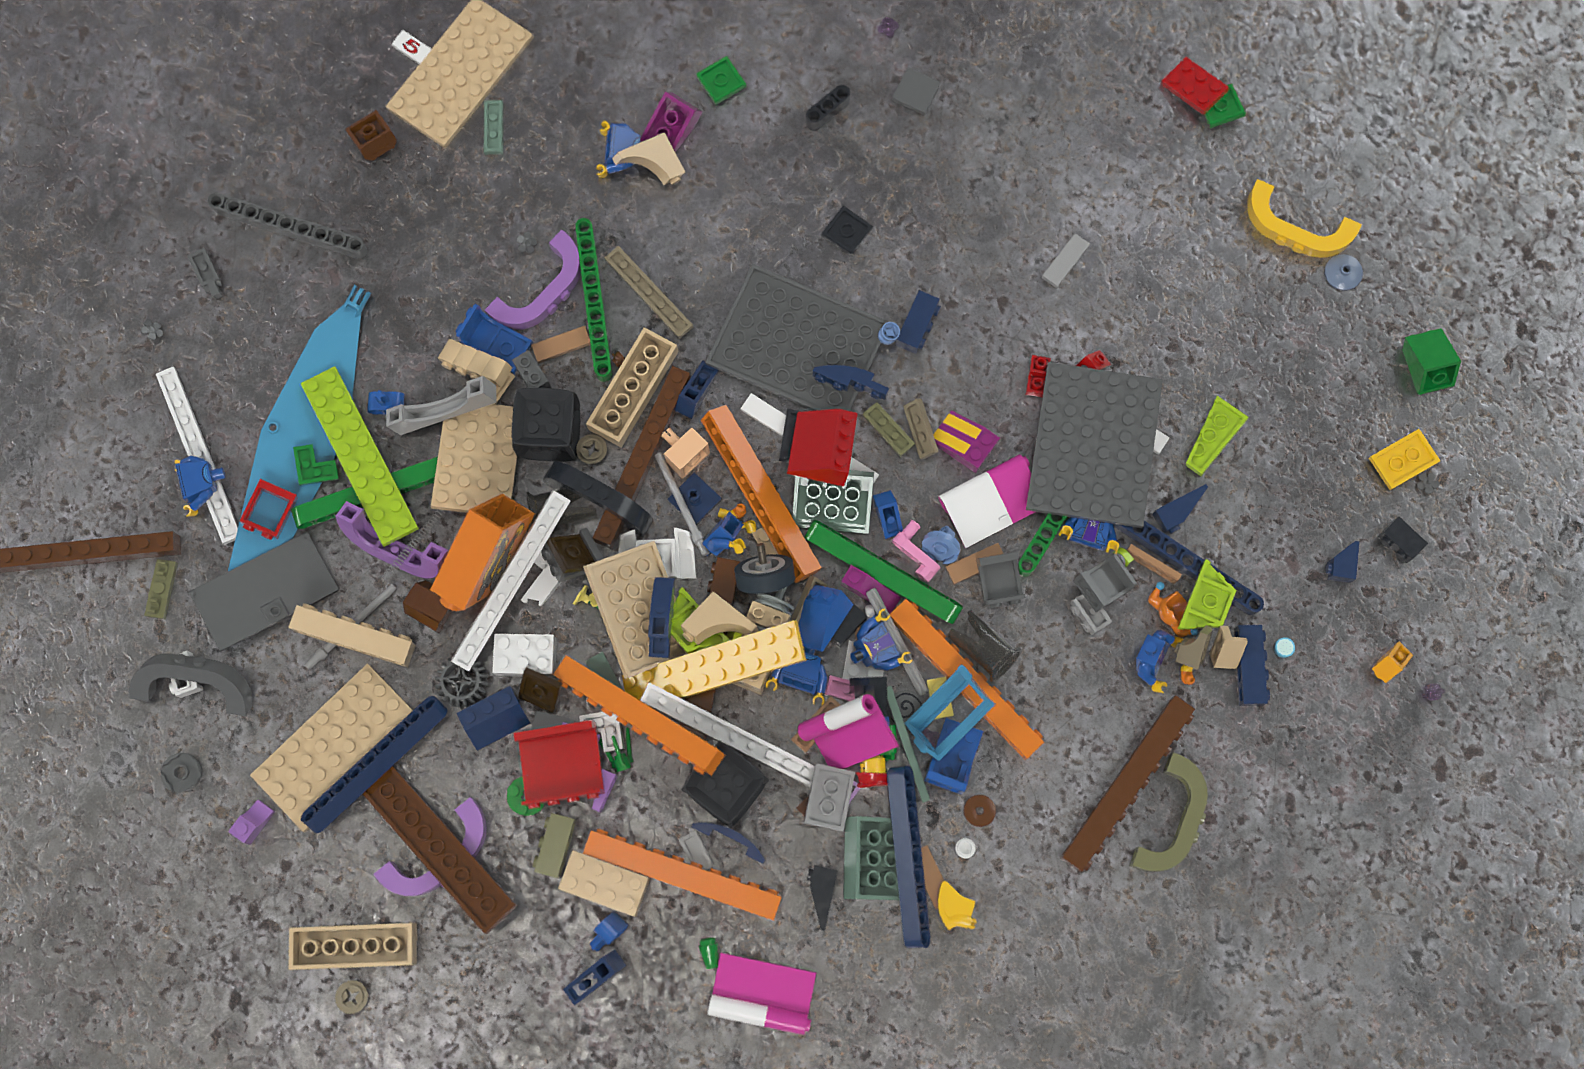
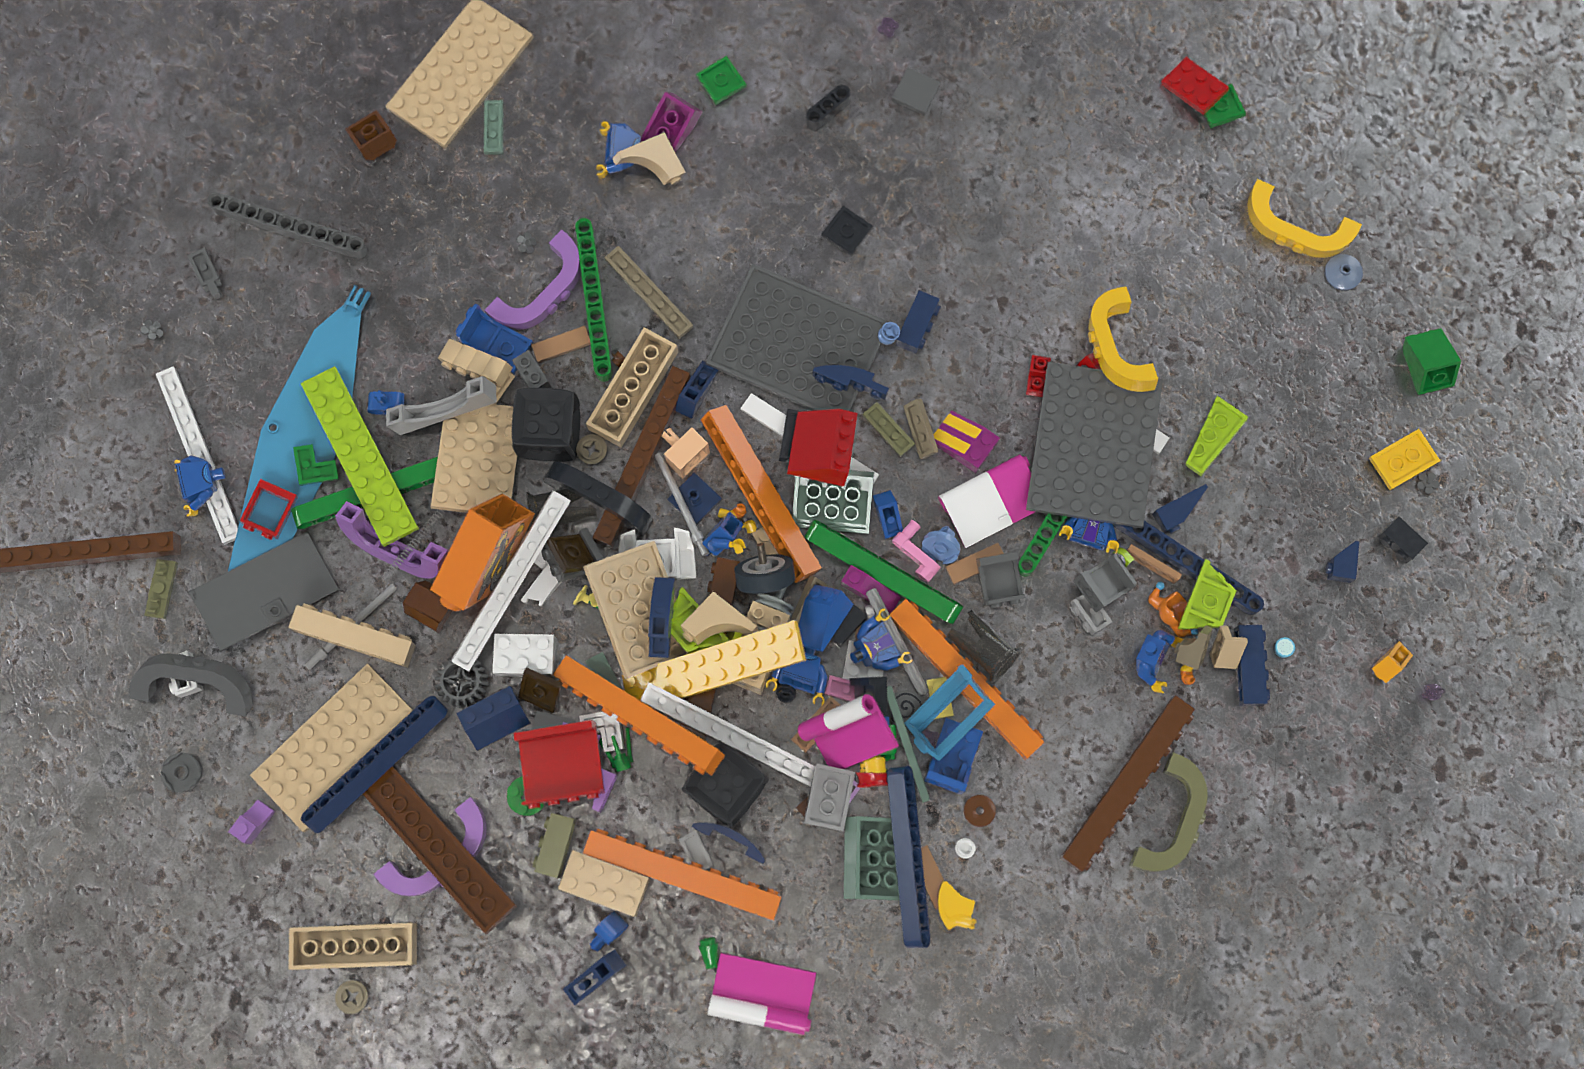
white tile [392,30,432,64] -> none
black slope [807,865,838,931] -> none
light grey tile [1042,233,1090,288] -> none
none -> black plate [776,684,796,703]
none -> yellow arch [1088,286,1158,392]

